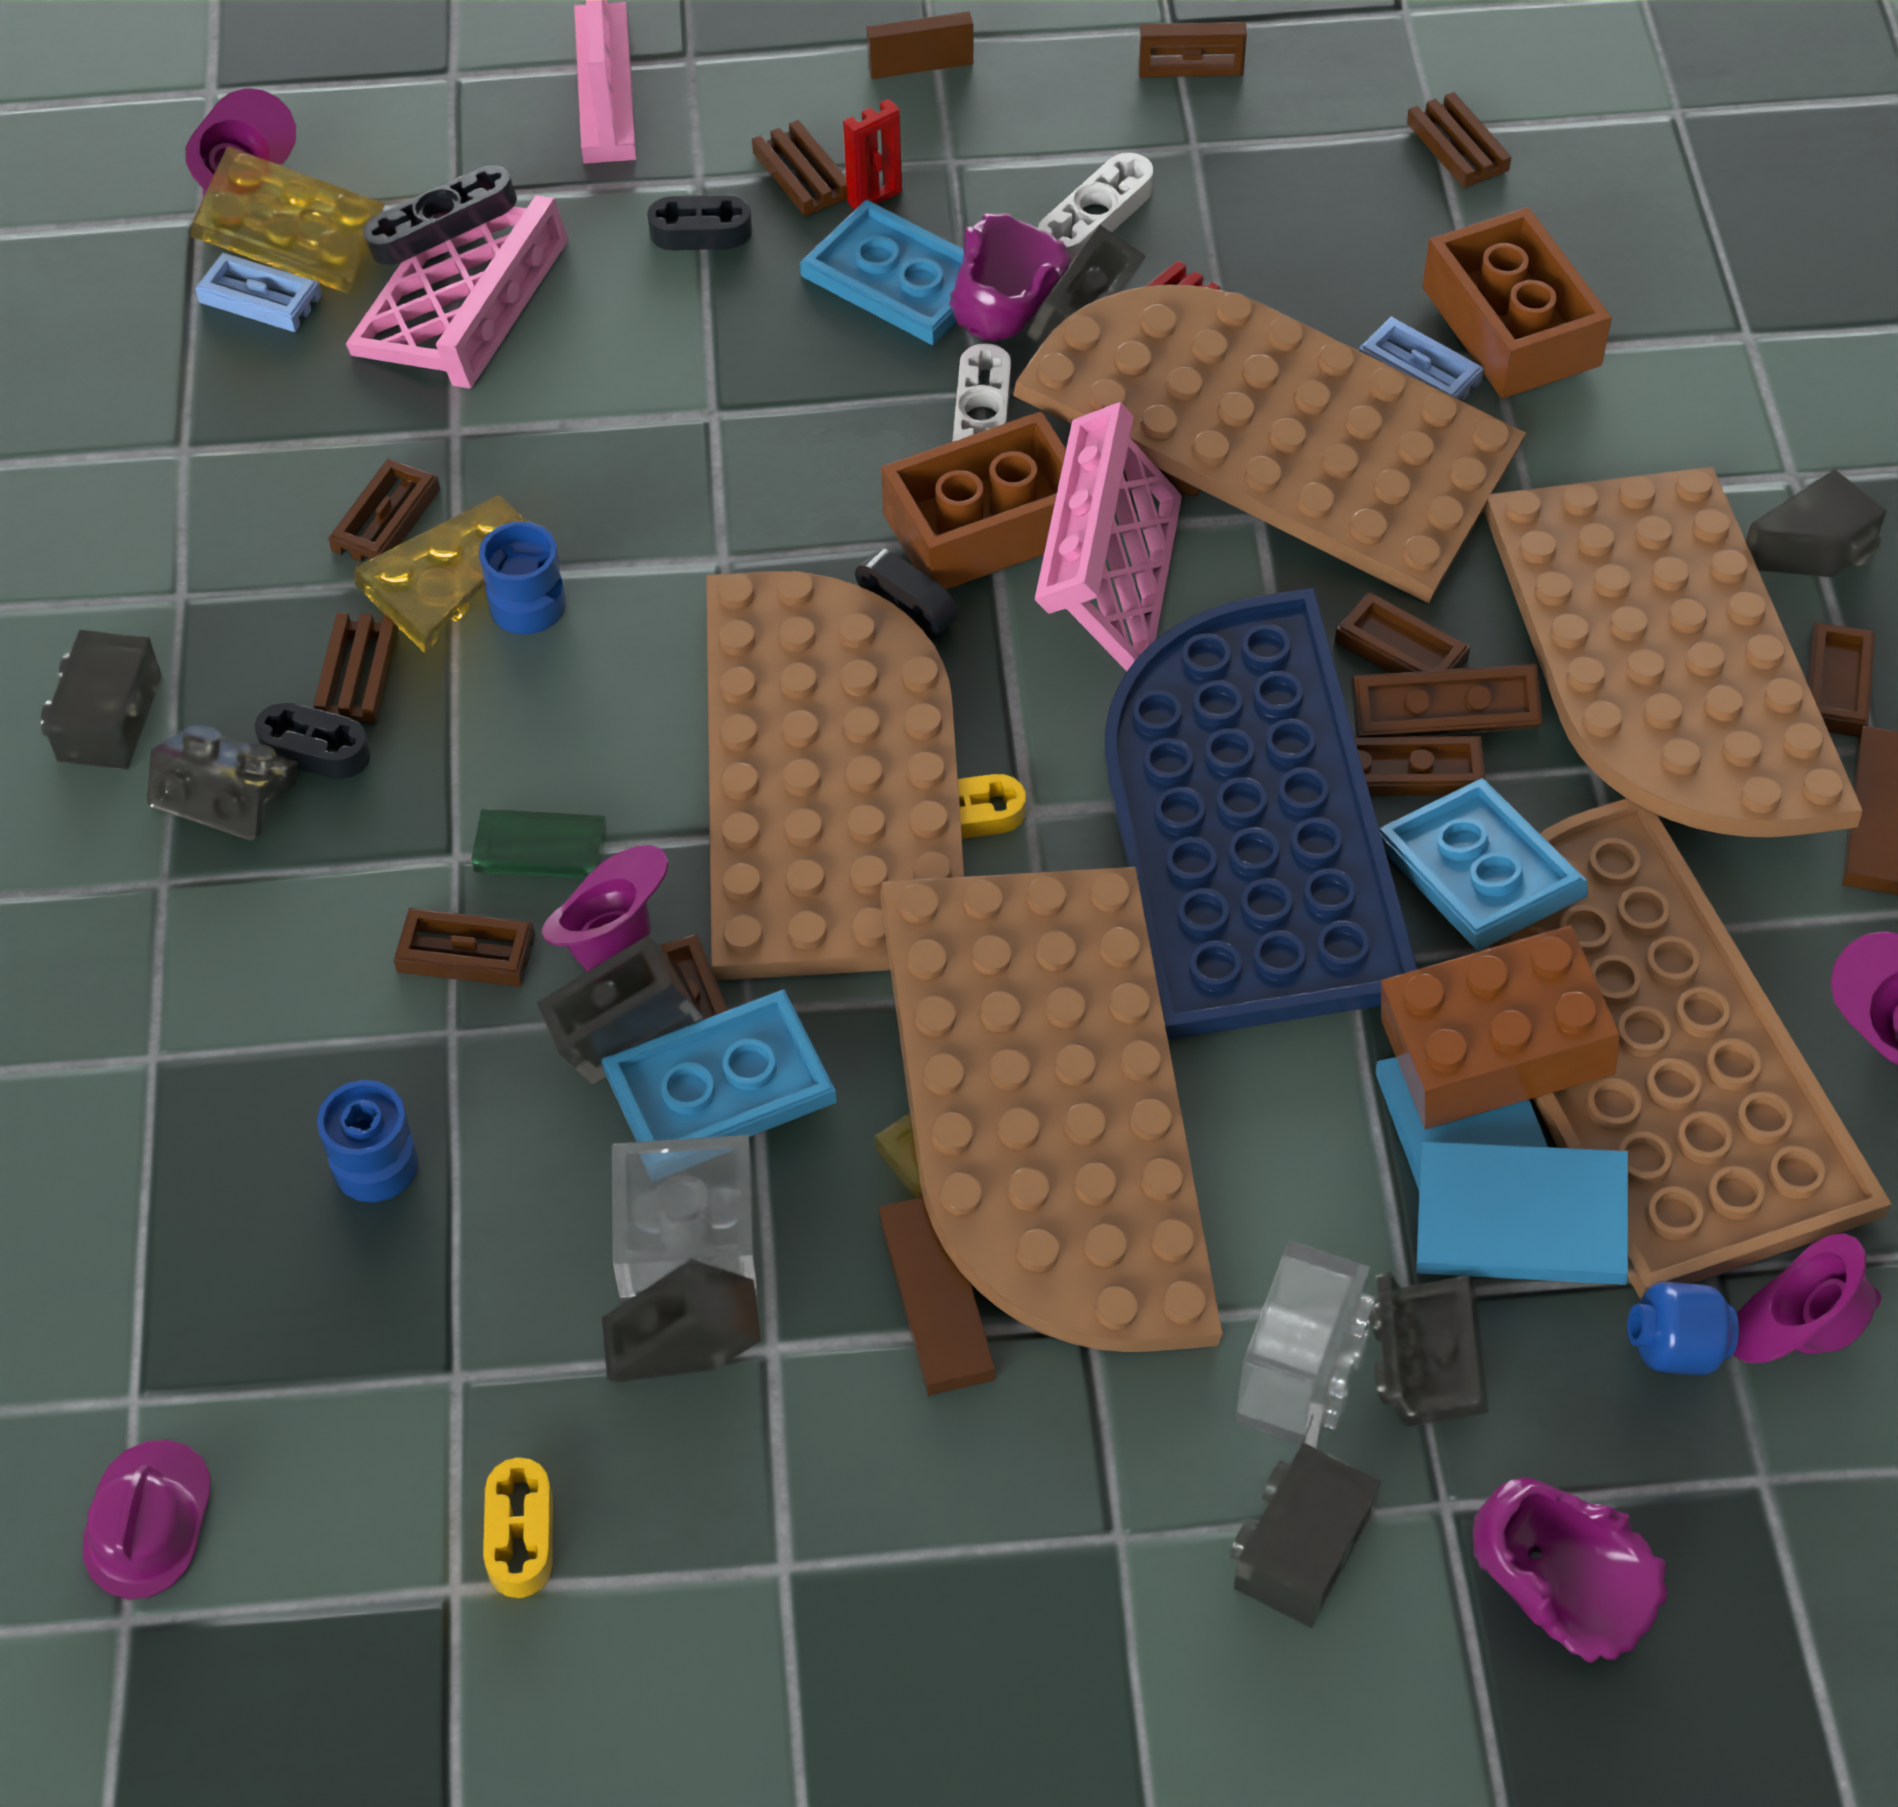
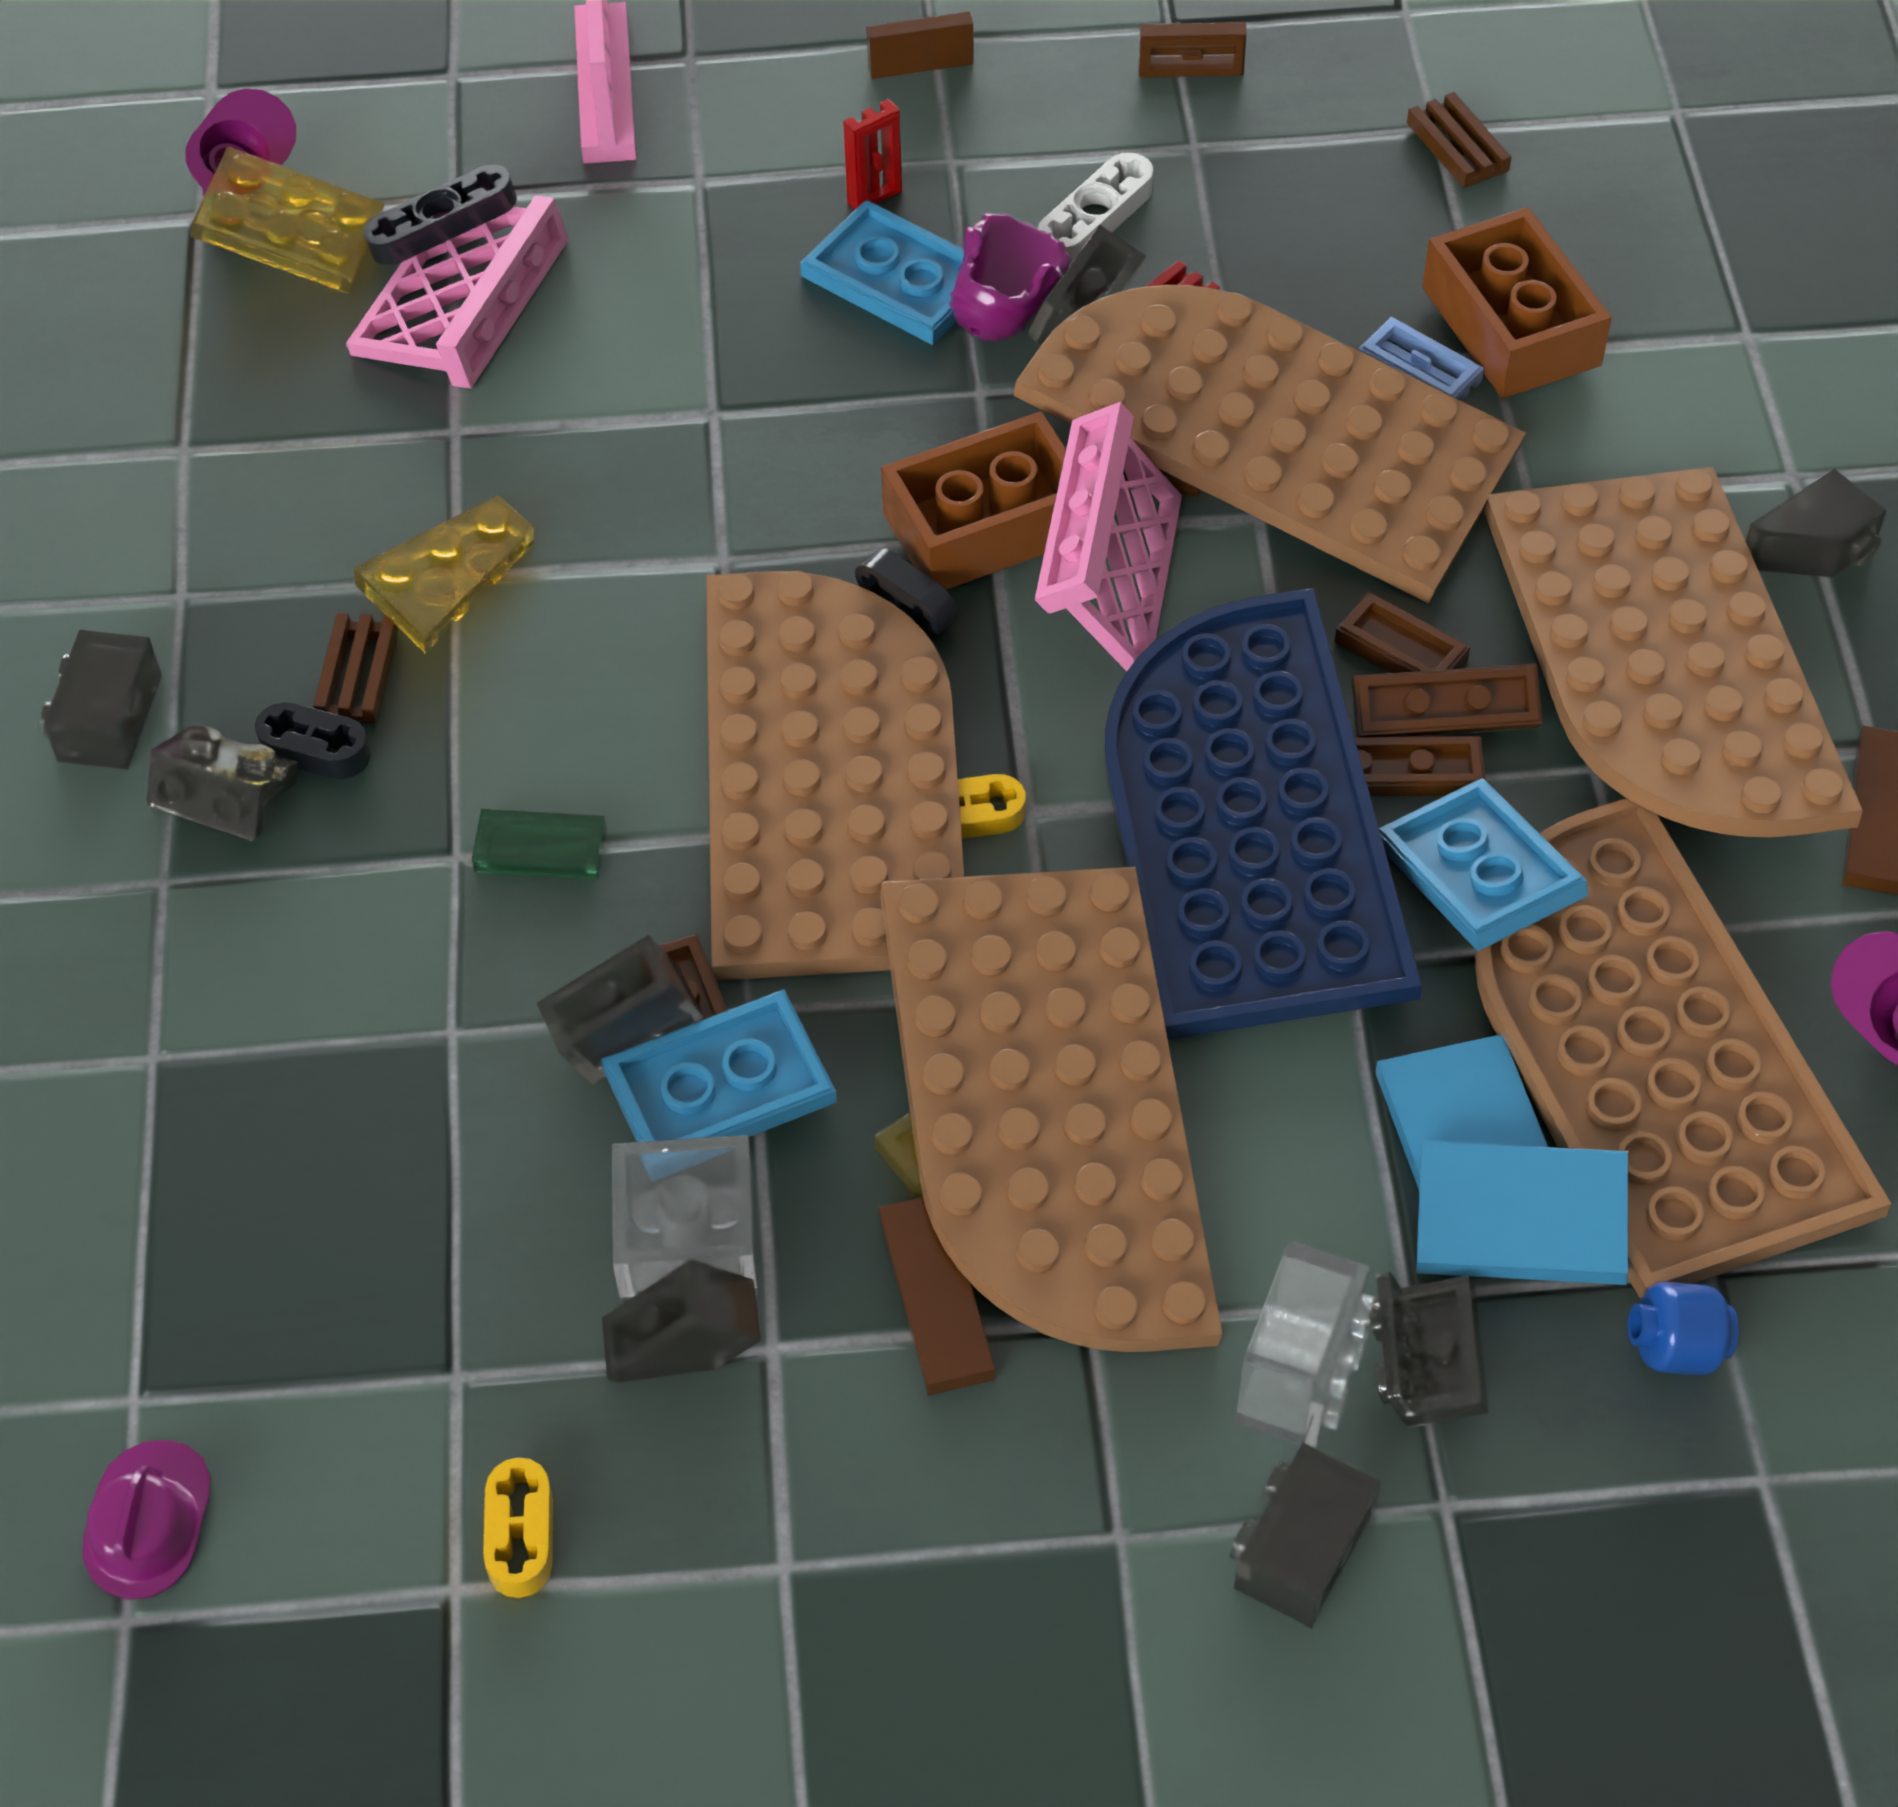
light blue tile [195,253,322,332] -> none
blue wheel [317,1080,419,1203] -> none
reddish brown tile [328,458,440,569] -> none
reddish brown tile [394,908,536,987] -> none
blue wheel [479,522,566,634] -> none
magenta piece [542,845,669,979] -> none
black beam [647,194,752,250] -> none
reddish brown tile [752,120,847,216] -> none
white beam [952,344,1011,442] -> none
dark orange brick [1381,925,1620,1130] -> none
magenta piece [1472,1477,1668,1663] -> none
magenta piece [1733,1233,1882,1363] -> none
reddish brown tile [1806,622,1876,737] -> none

